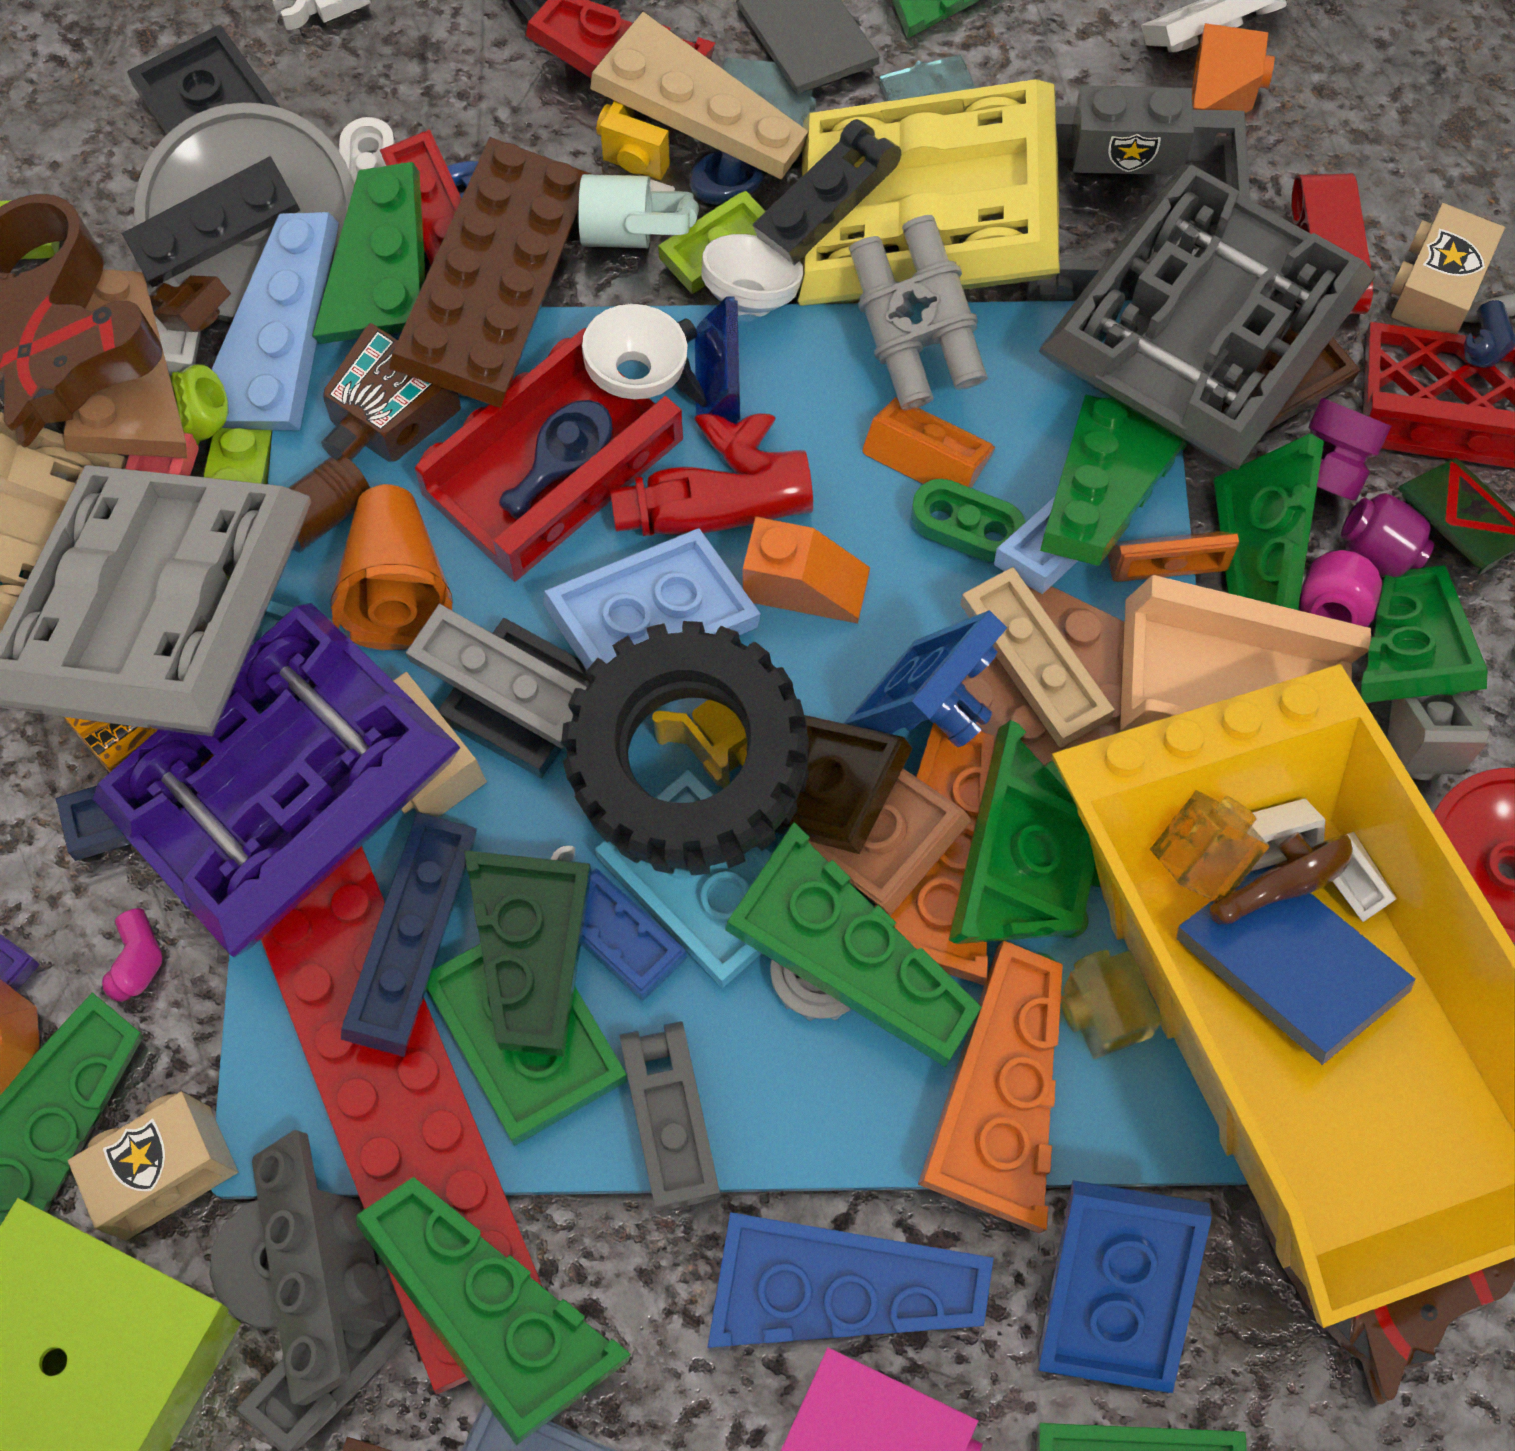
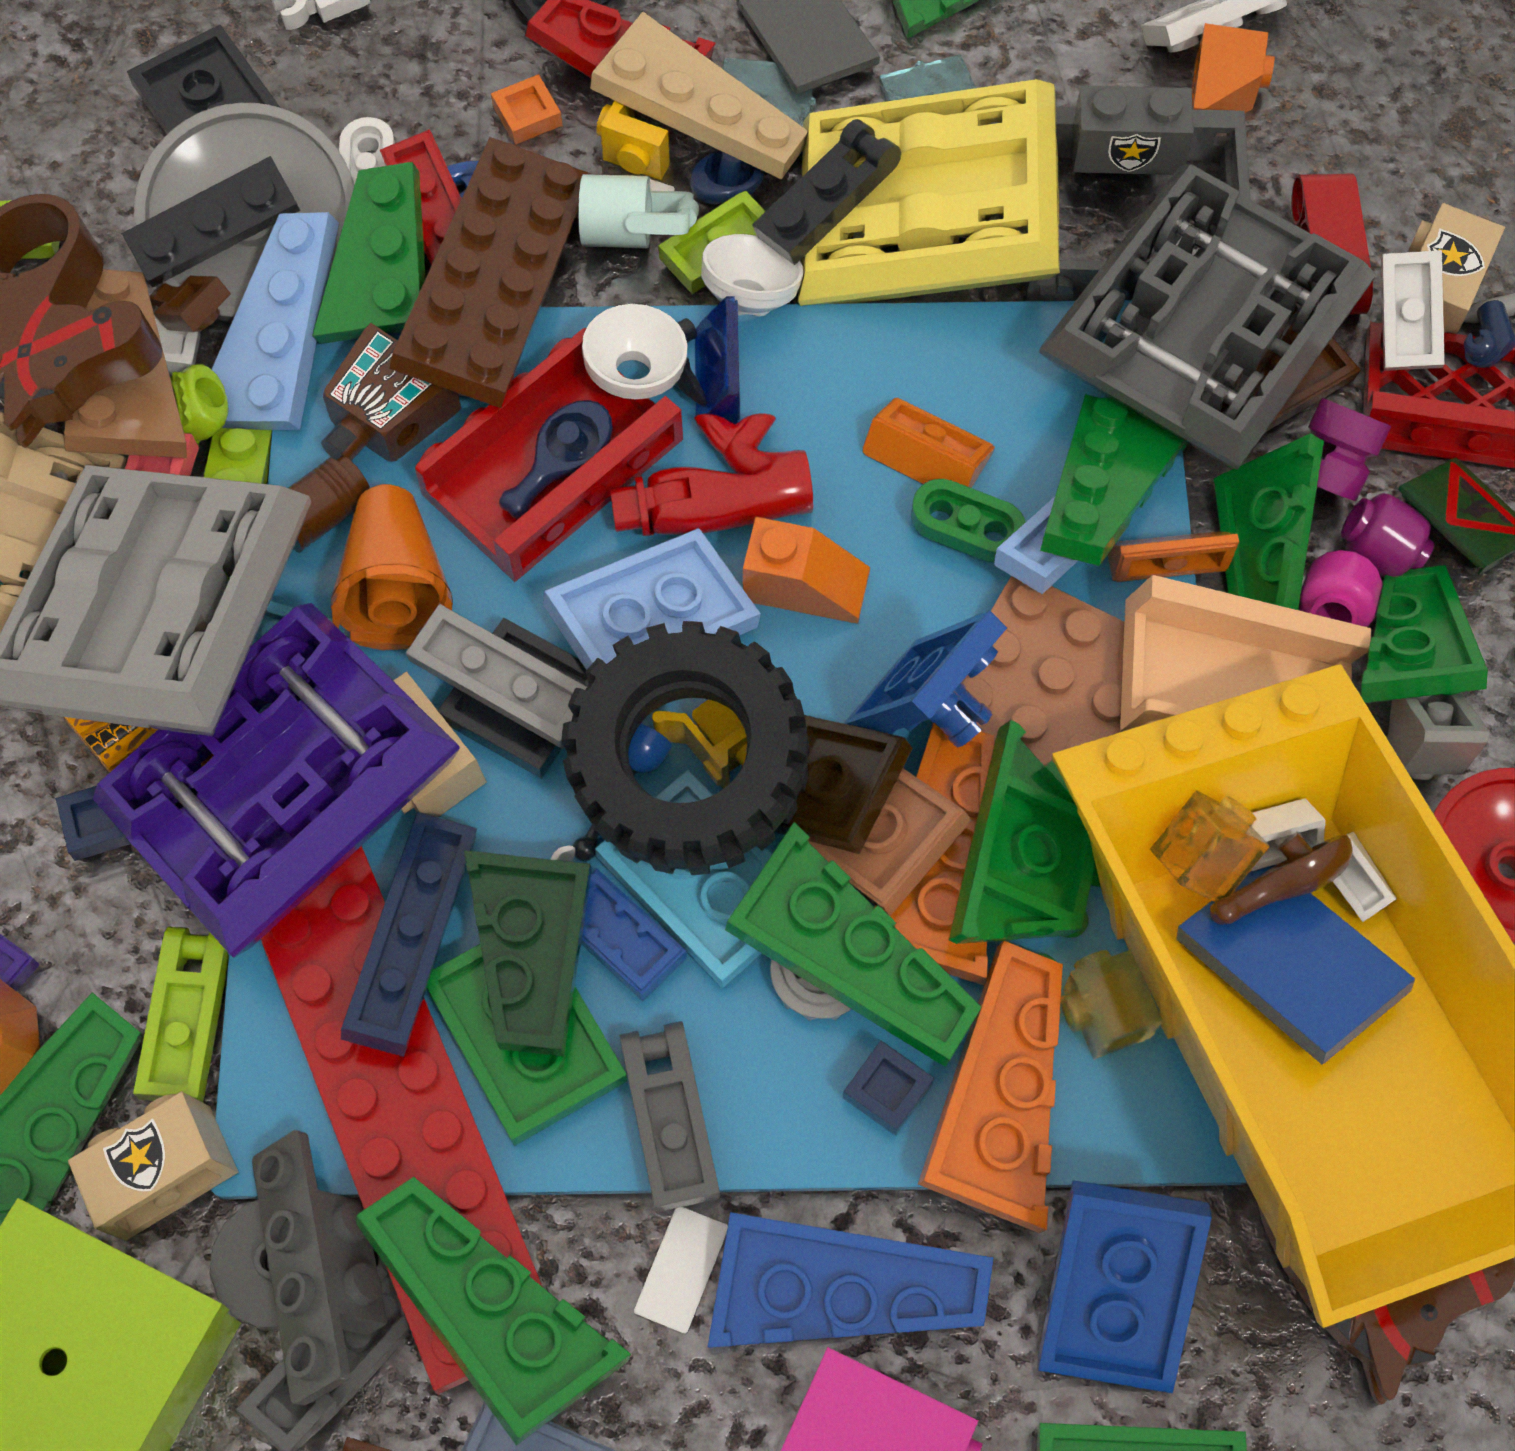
dark pink arm [102,908,162,1002] -> none
light grey pin [849,215,988,410] -> none
tan plate [960,567,1115,748] -> none
none -> lime plate [133,926,229,1103]
none -> orange tile [491,74,563,145]
none -> blue hinge [573,723,672,861]
none -> white sticker [634,1207,728,1334]
none -> dark blue plate [842,1041,934,1136]
none -> white plate [1381,250,1444,371]

